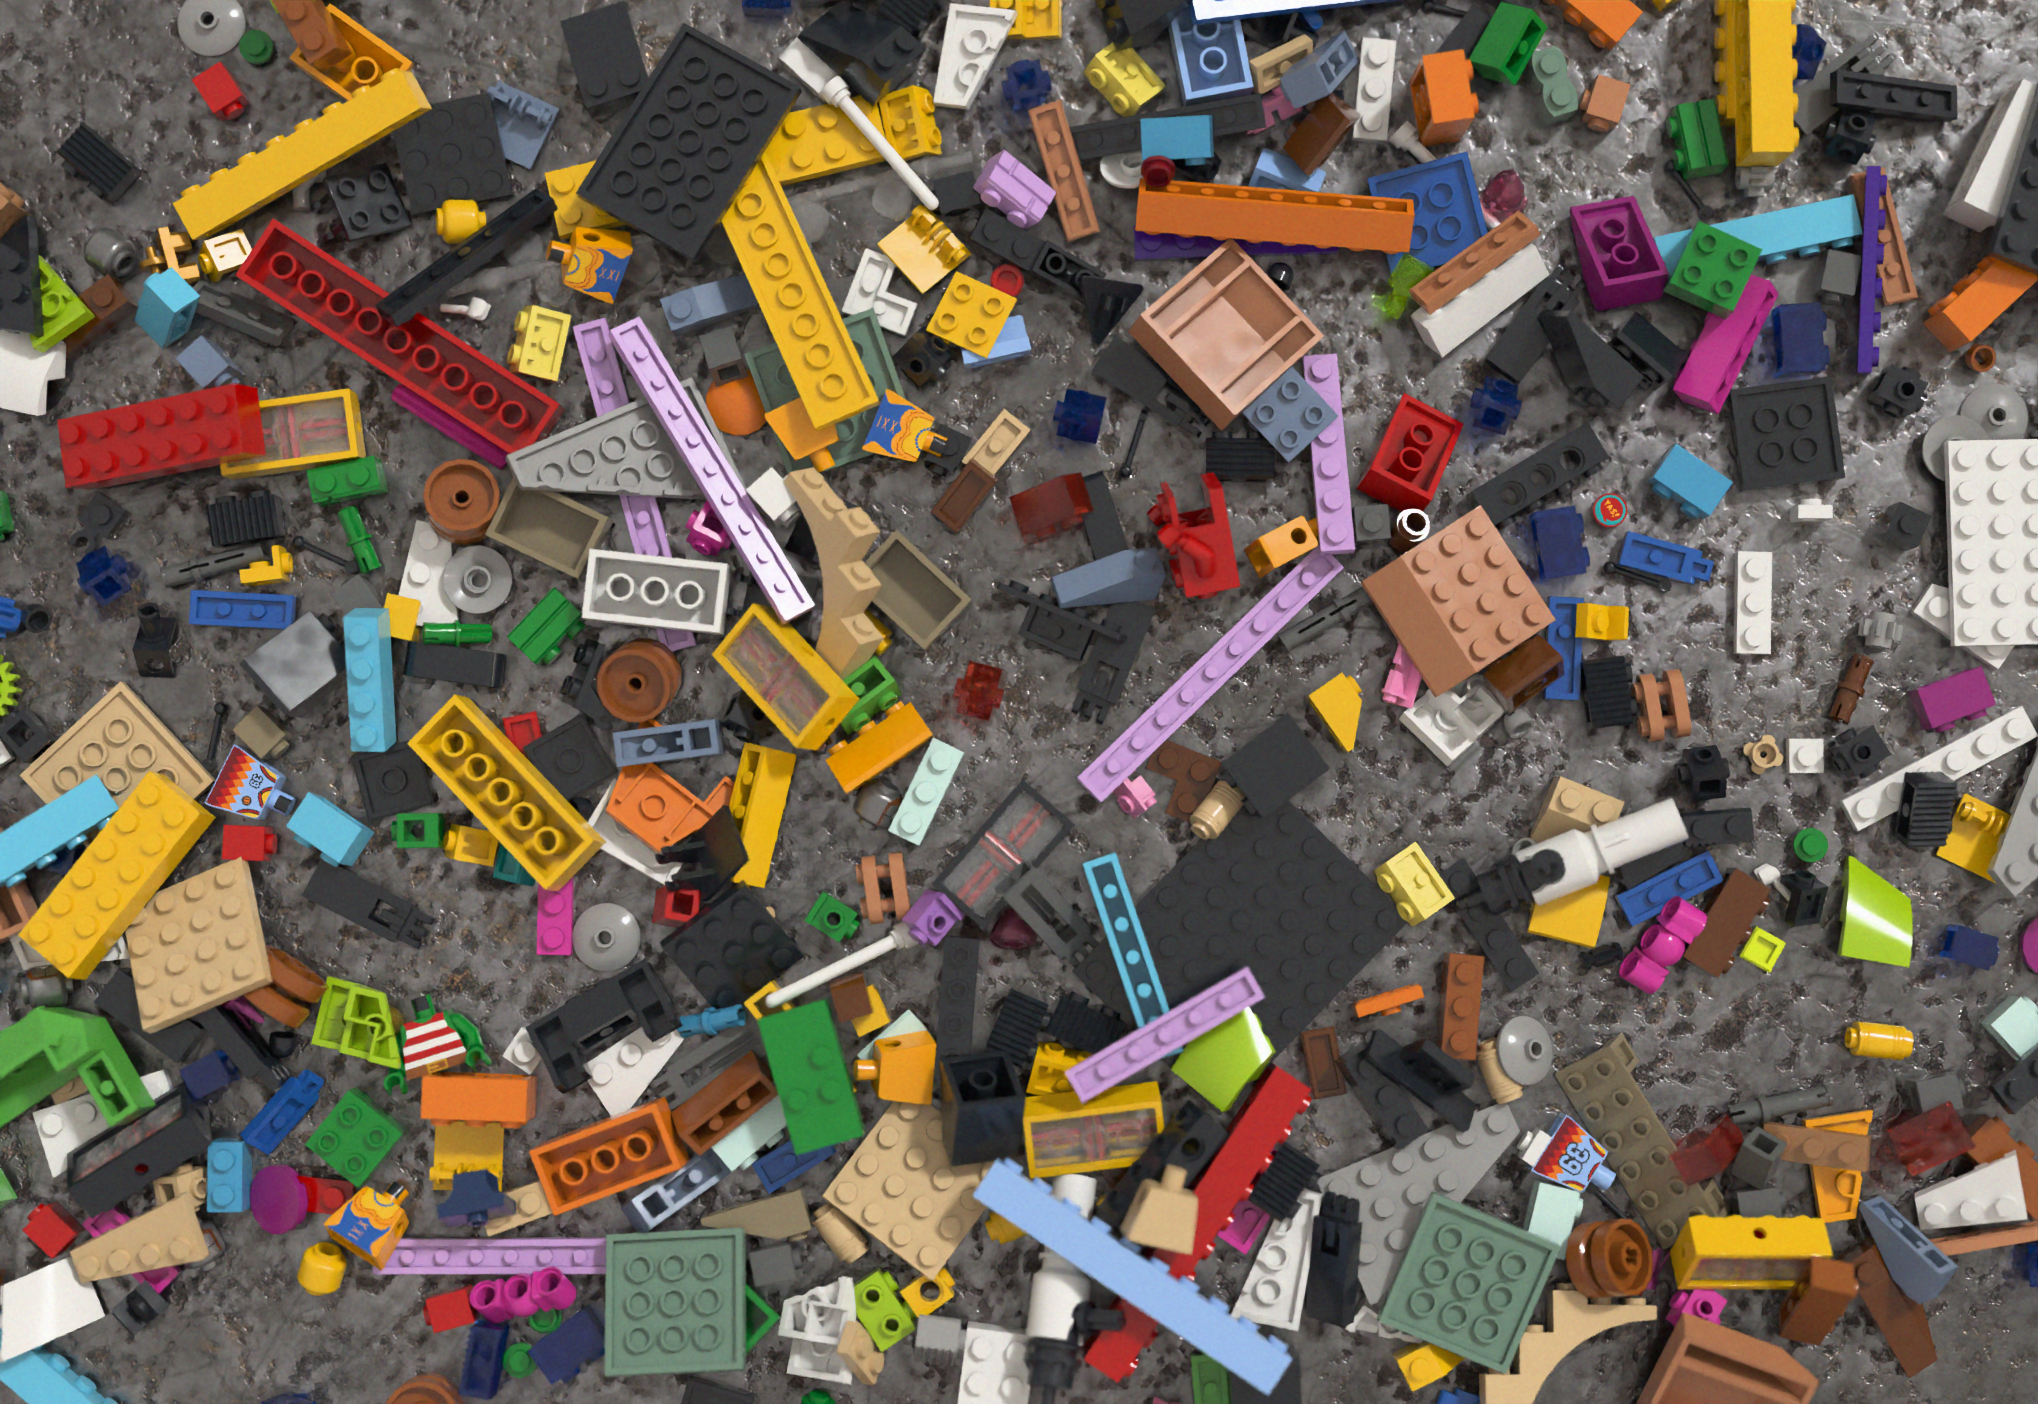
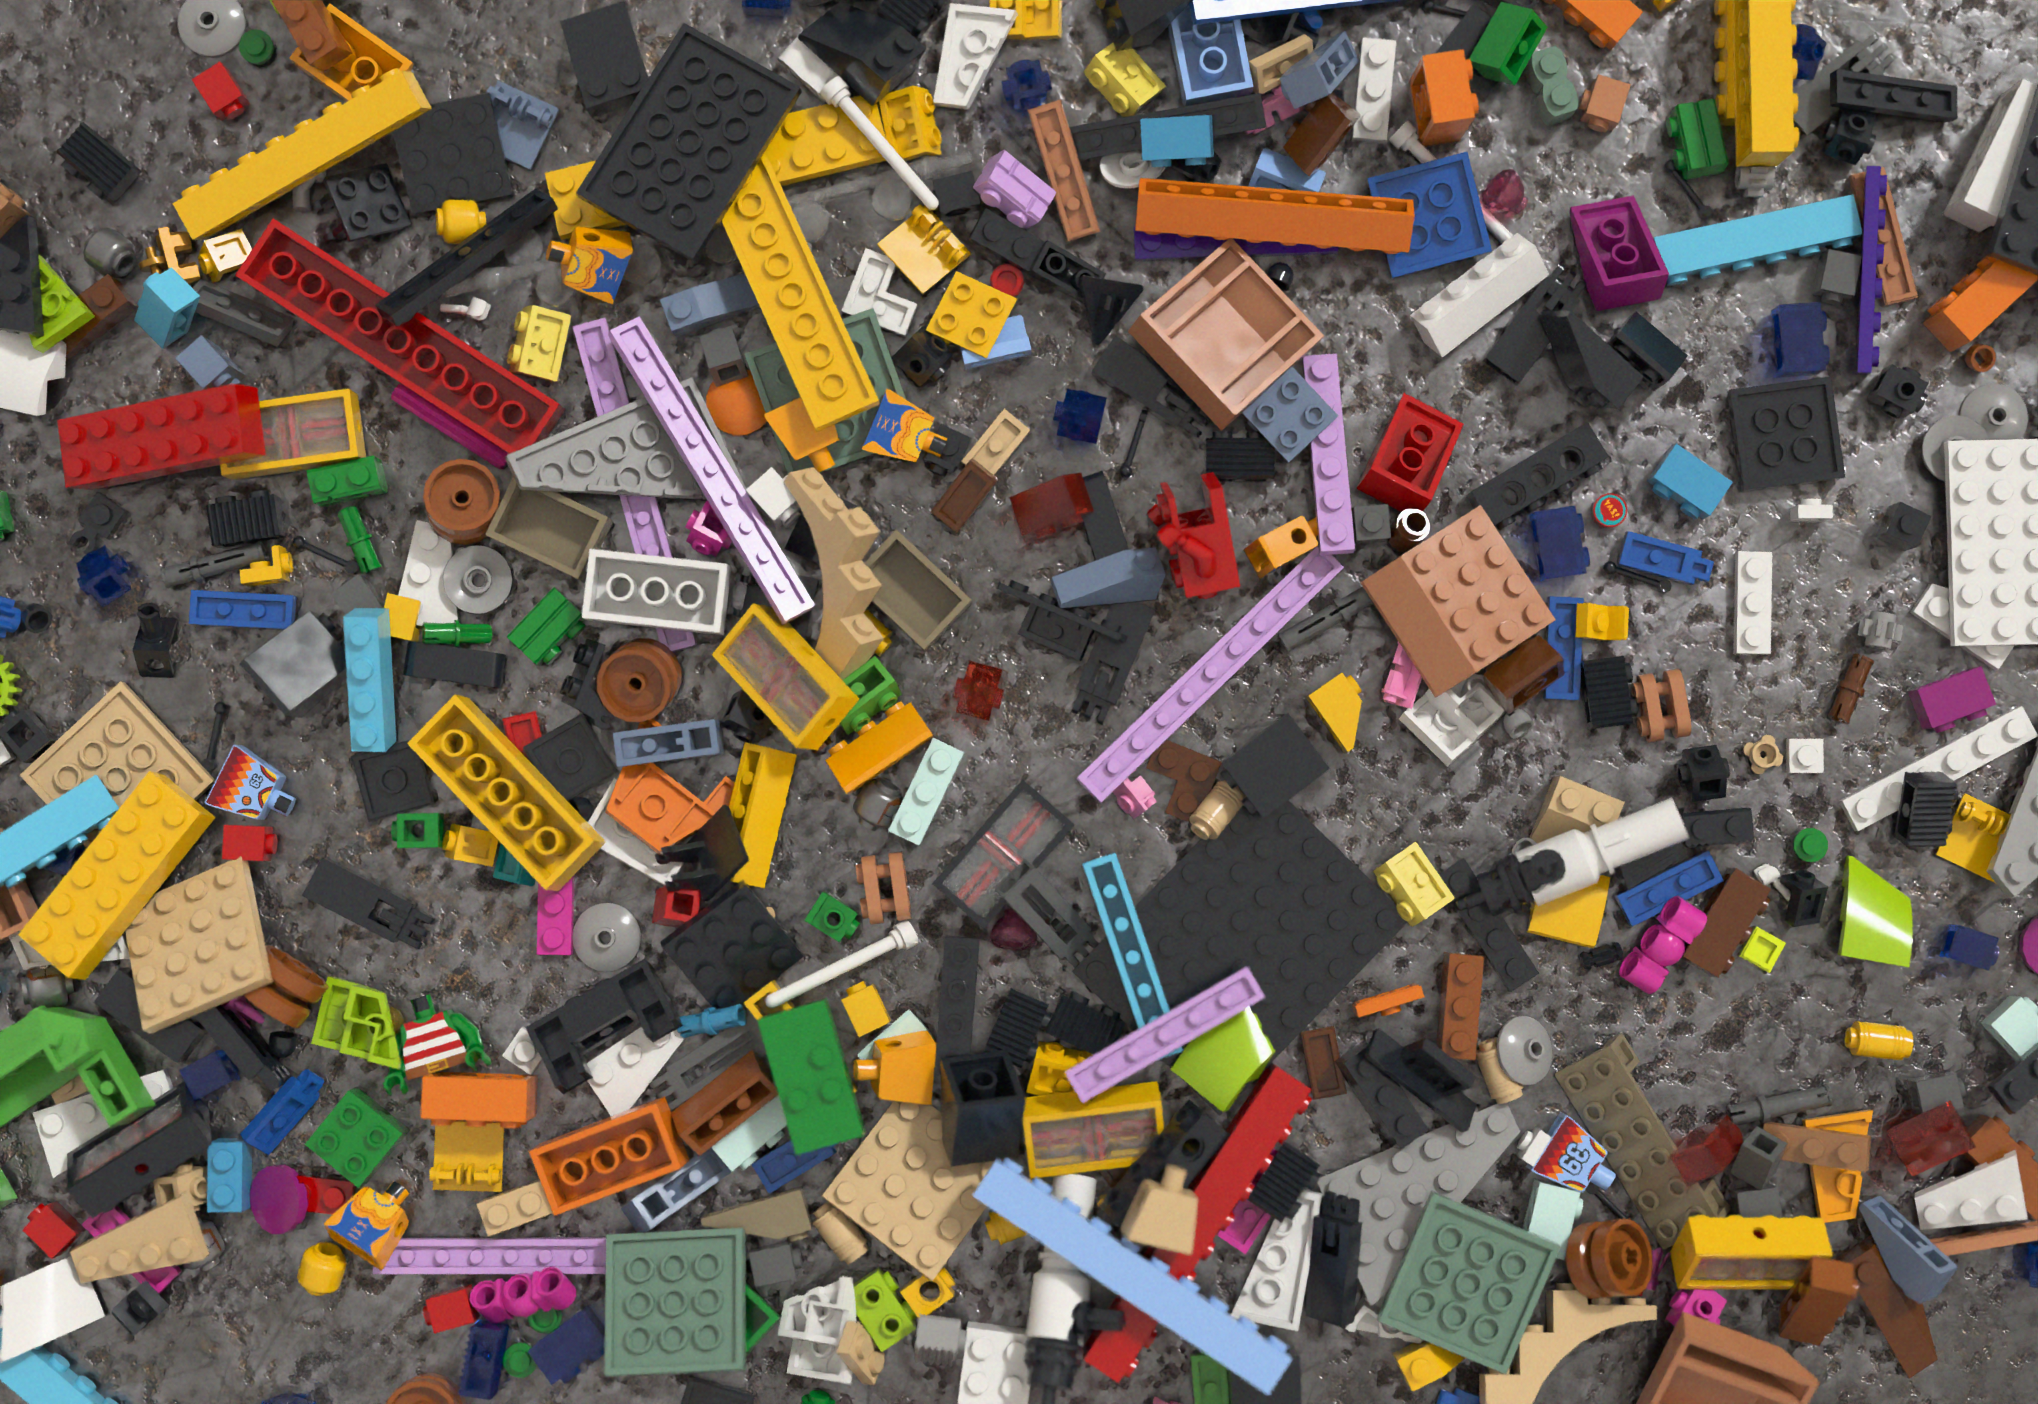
dark tan brick [232,706,293,760] -> none
medium azure brick [286,792,374,867] -> none
dark blue brick [437,1169,517,1227] -> none
reddish brown brick [829,972,874,1023] -> none
medium lavender brick [902,889,965,946] -> none
dark red plate [1141,155,1175,188] -> none
clear neon green plate [1384,252,1435,319] -> none
nougat tile [1408,210,1541,315] -> none
clear blue brick [1470,376,1522,435] -> none
green brick [1663,221,1762,319] -> none
dark pink brick [1673,275,1779,414] -> none
black brick [1829,725,1891,779] -> none

